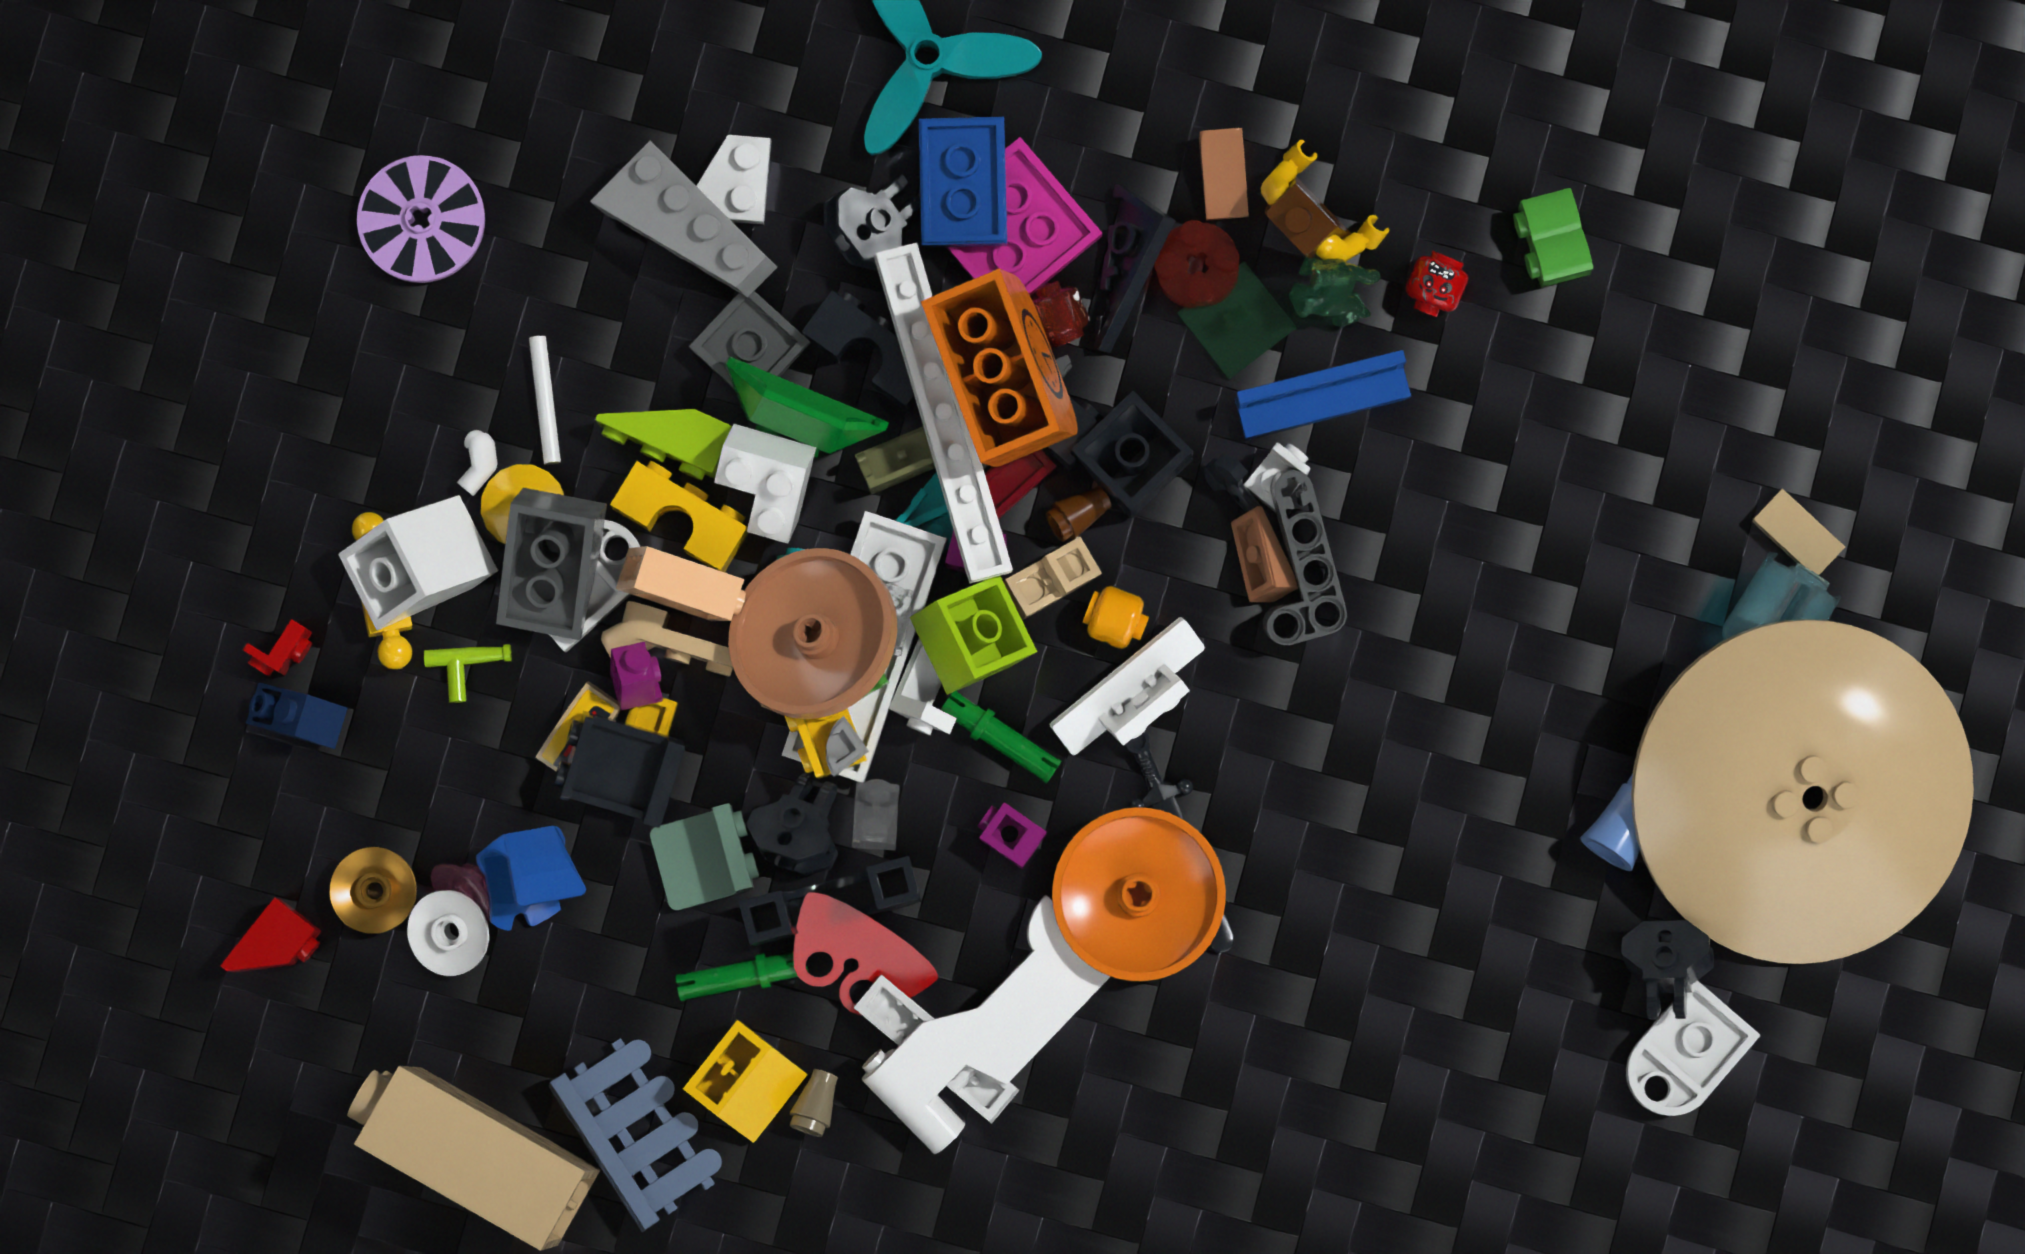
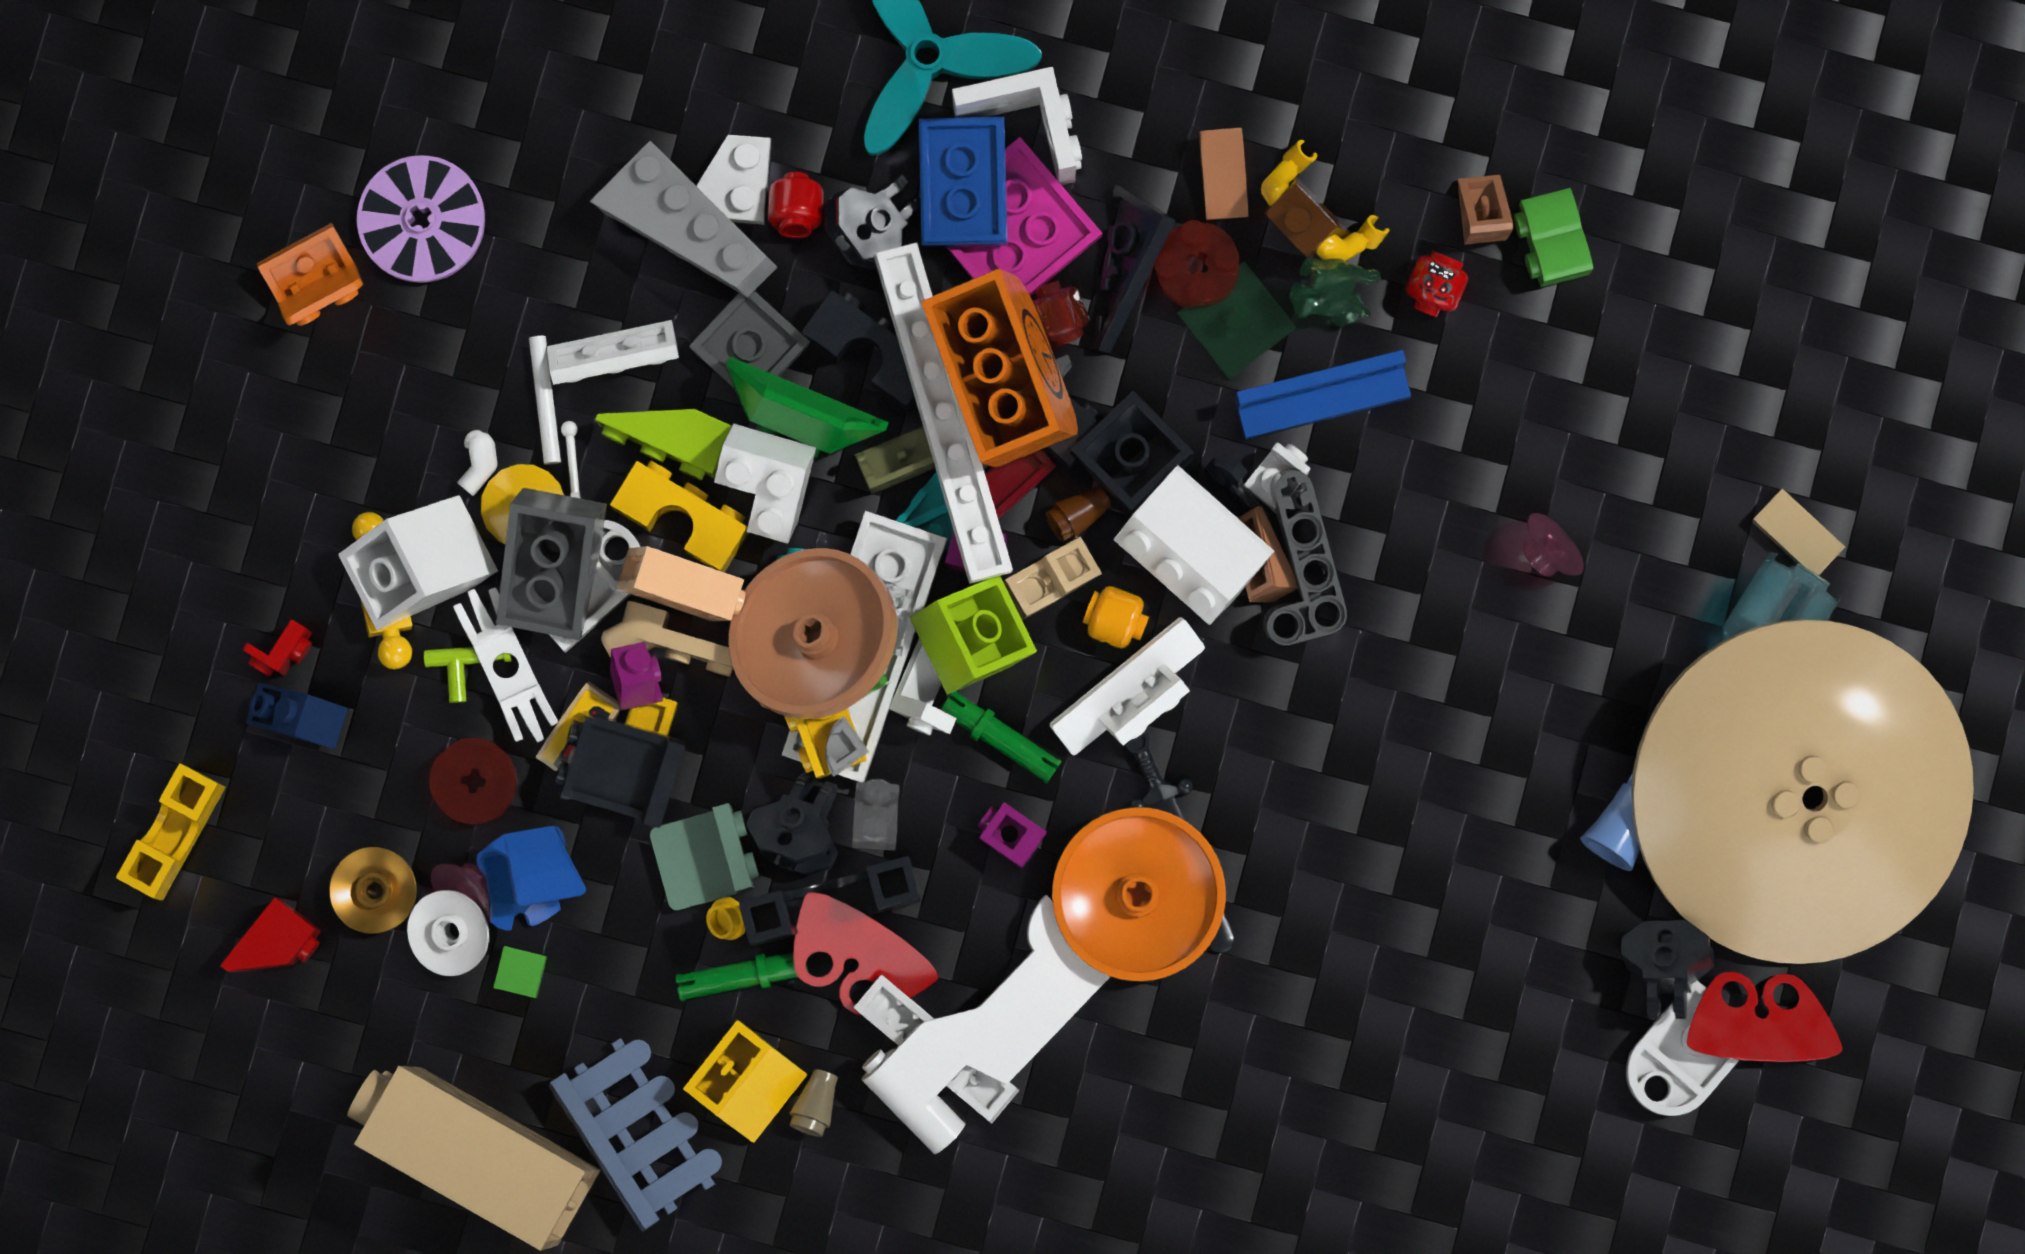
none -> yellow arch [116,763,226,901]
none -> orange bracket [256,223,363,326]
none -> clear red plate [430,738,518,825]
none -> white piece [453,587,558,743]
none -> bright green tile [493,946,547,999]
none -> white plate [547,320,679,385]
none -> white hinge [561,421,581,499]
none -> yellow plate [706,897,746,940]
none -> red head [768,172,824,239]
none -> white bracket [952,67,1082,185]
none -> white slope [1113,465,1275,625]
none -> nougat slope [1458,175,1513,245]
none -> clear pink piece [1523,513,1584,577]
none -> red piece [1686,972,1842,1062]

